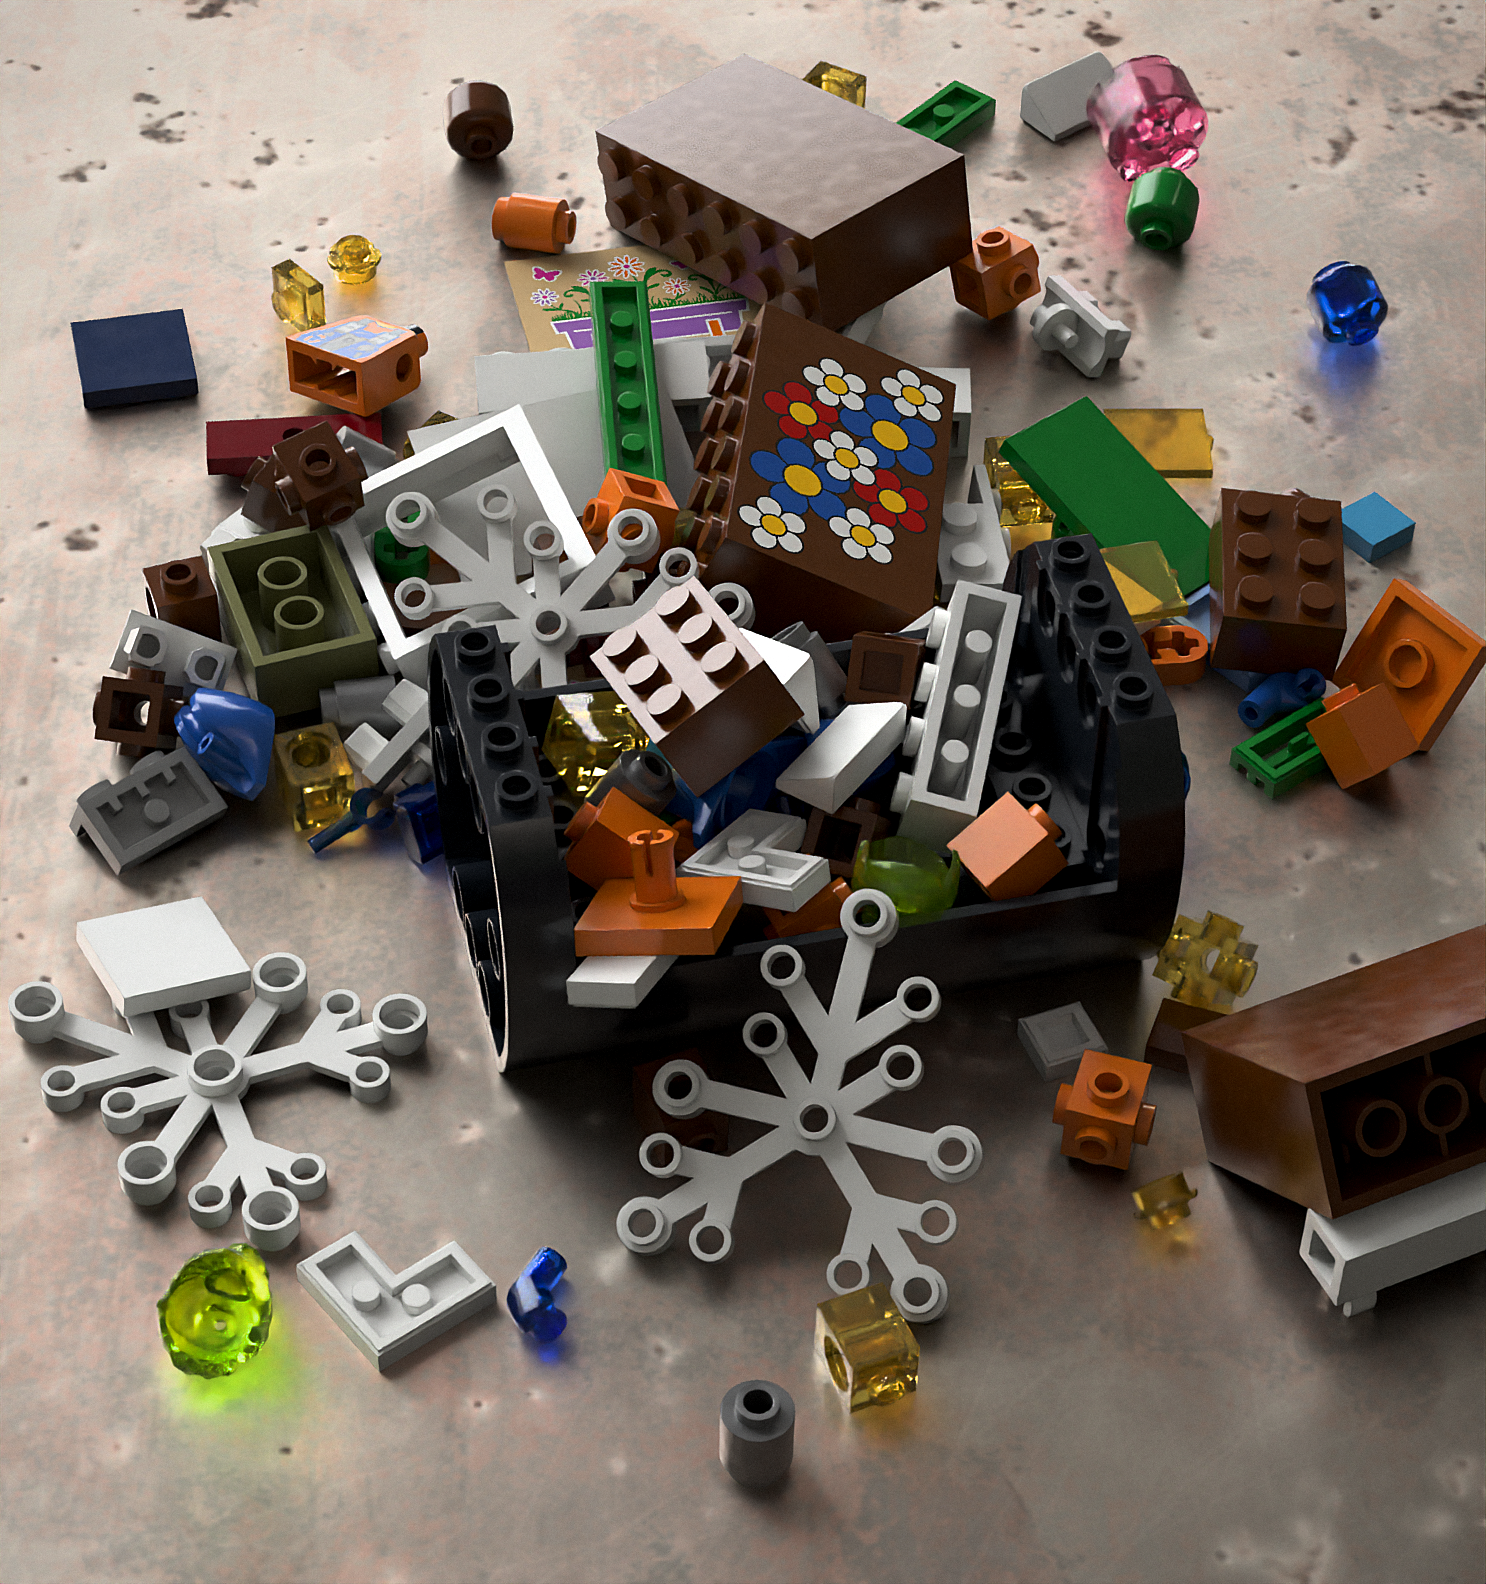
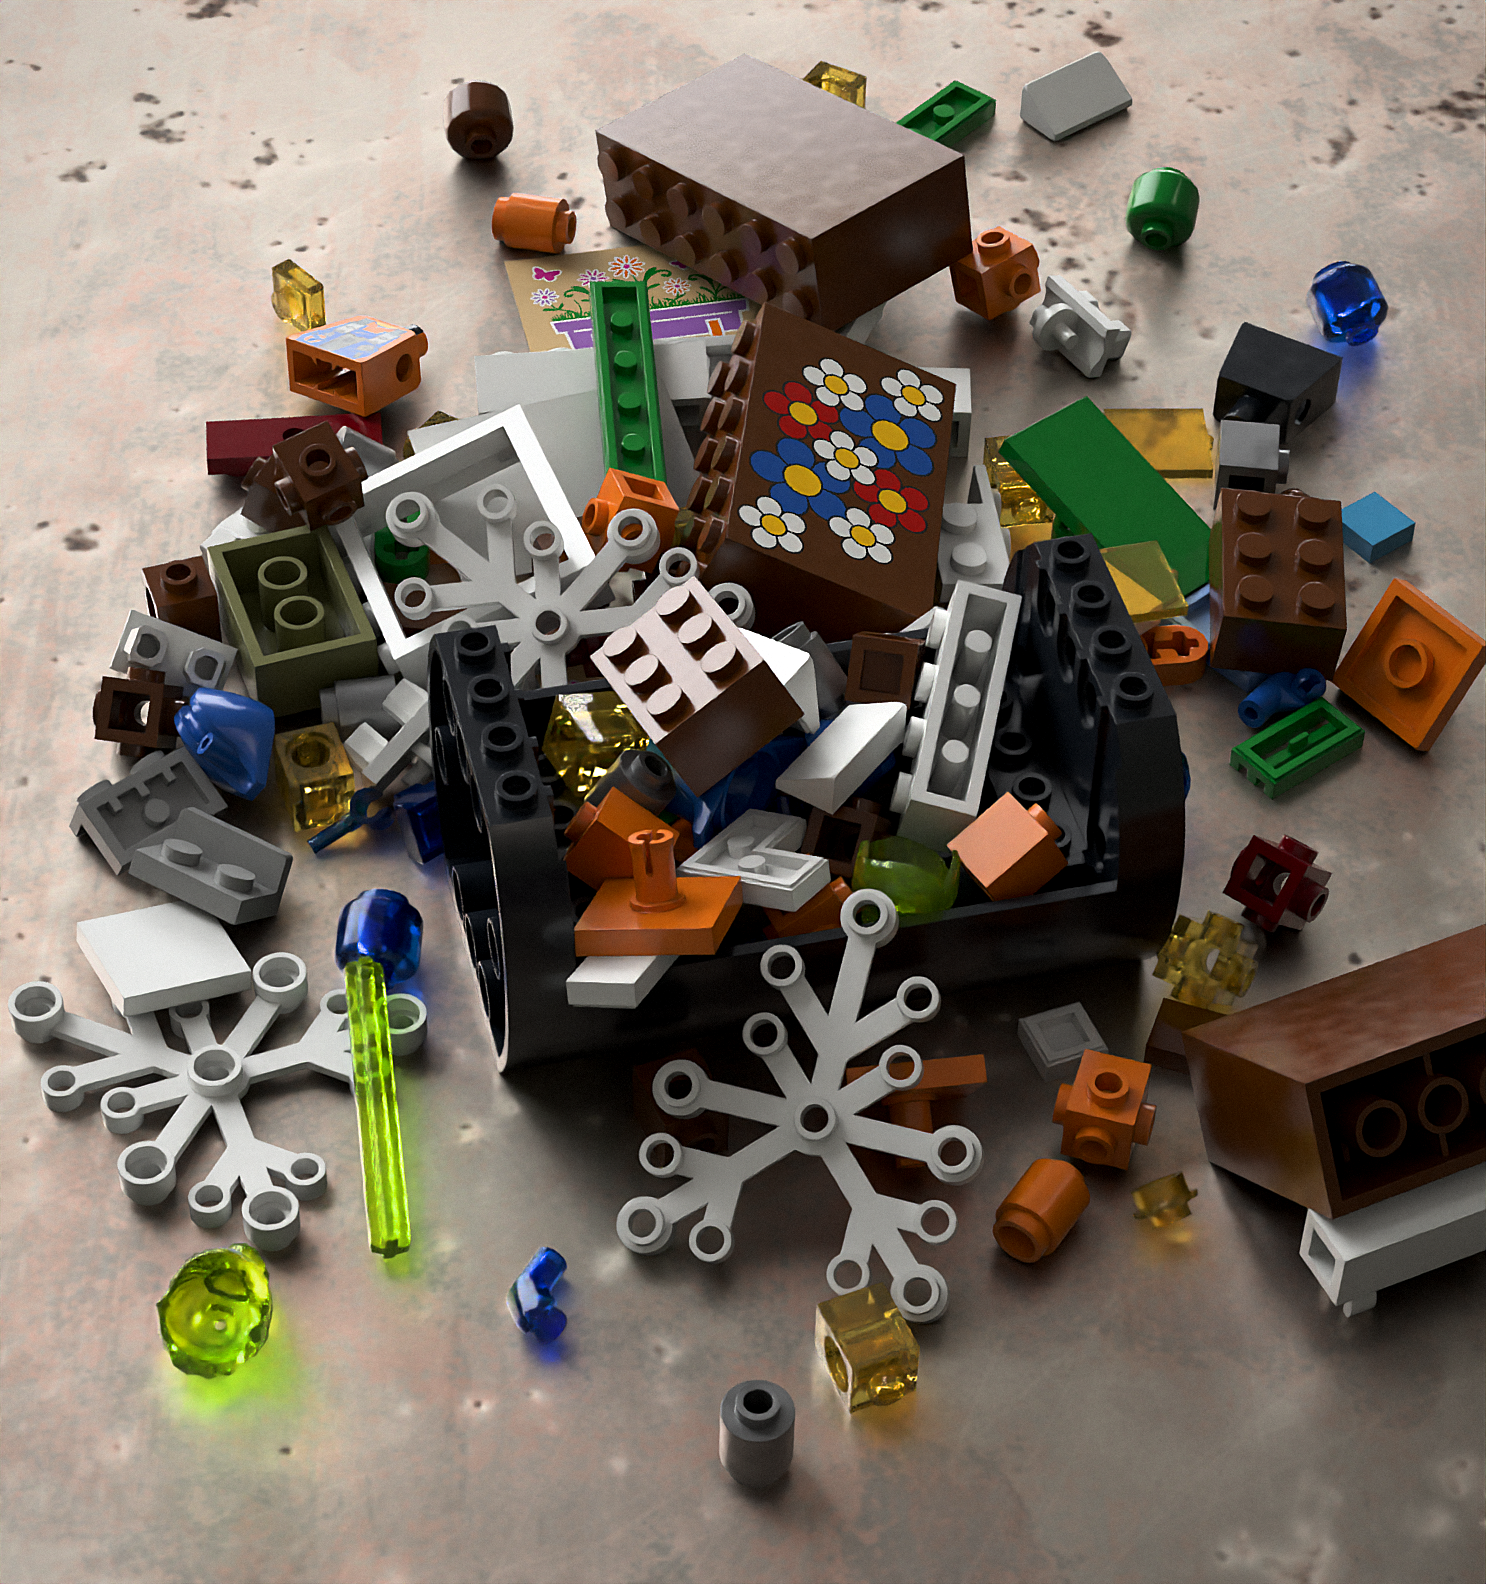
dark blue tile [71,309,199,409] -> none
white tile [296,1231,497,1372] -> none
clear yellow plate [327,235,381,285] -> none
clear pink brick [1086,55,1208,182] -> none
orange brick [1306,682,1420,789] -> none
none -> light grey bracket [128,807,293,925]
none -> clear blue head [334,889,424,993]
none -> clear neon green axle [343,956,411,1259]
none -> orange tile [840,1054,987,1169]
none -> orange brick [992,1158,1090,1263]
none -> black torso [1213,321,1343,444]
none -> flat silver brick [1213,420,1290,510]
none -> dark red brick [1222,834,1332,933]

